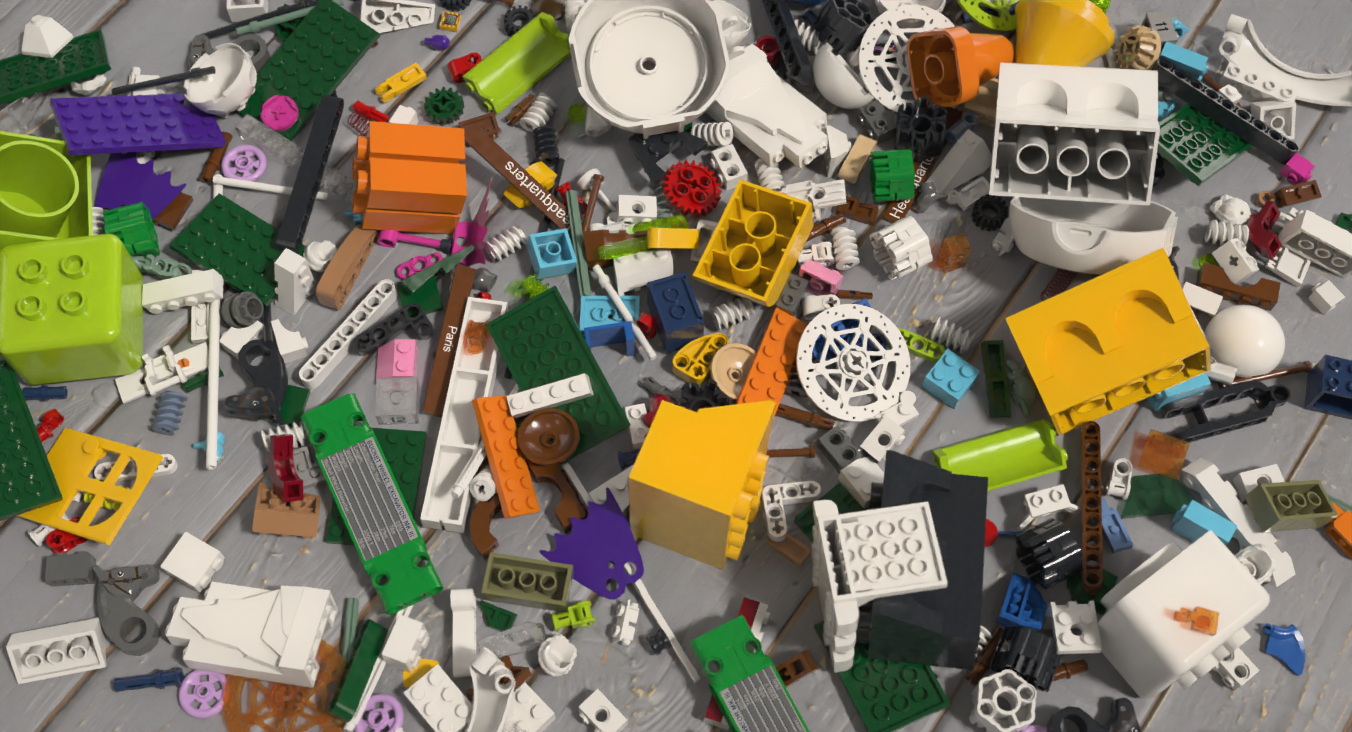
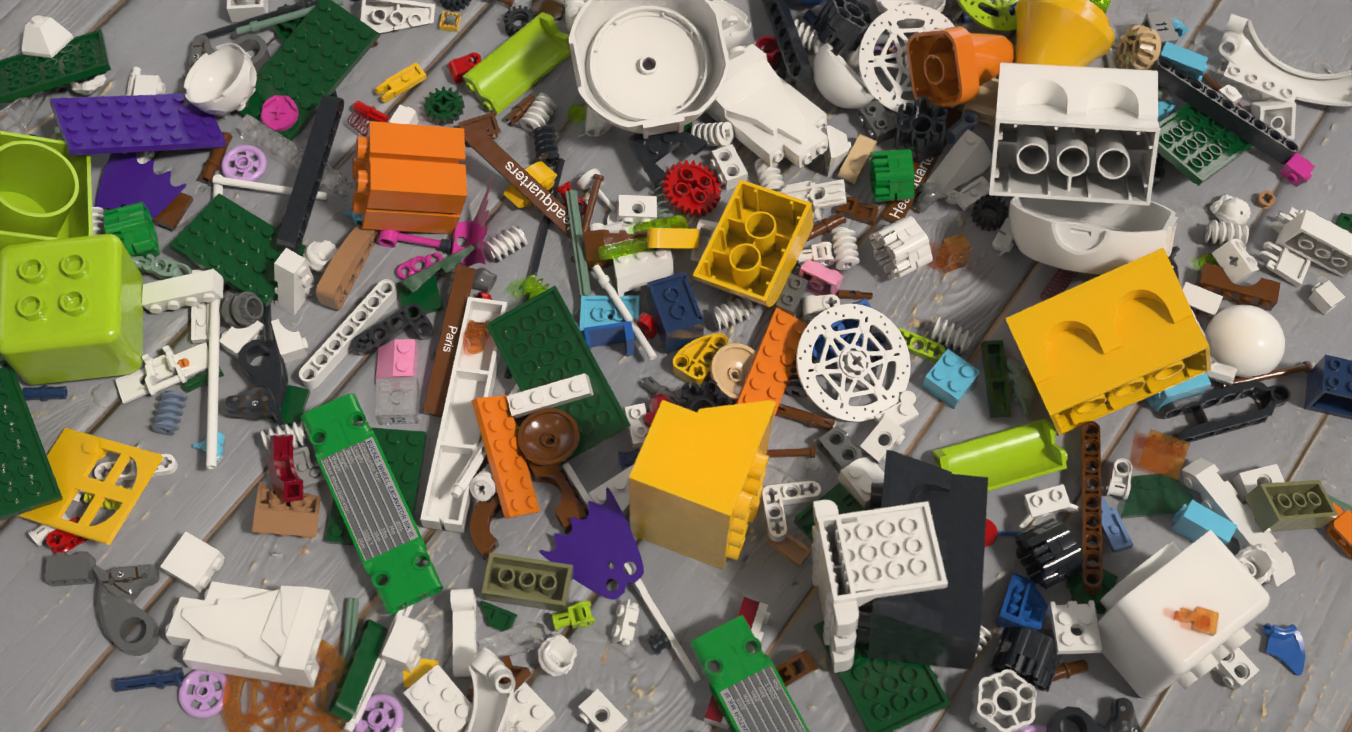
white slope [6,618,106,684] -> none
red connector [37,409,64,443] -> none
black bar [111,66,216,96] -> none
dark purple cylinder [424,35,450,50] -> none
medium azure brick [526,228,577,279] -> none
reddish brown pin [965,627,1003,686] -> none
dark red arch [1247,200,1282,260] -> none
reddish brown hinge [1274,180,1322,208] -> none

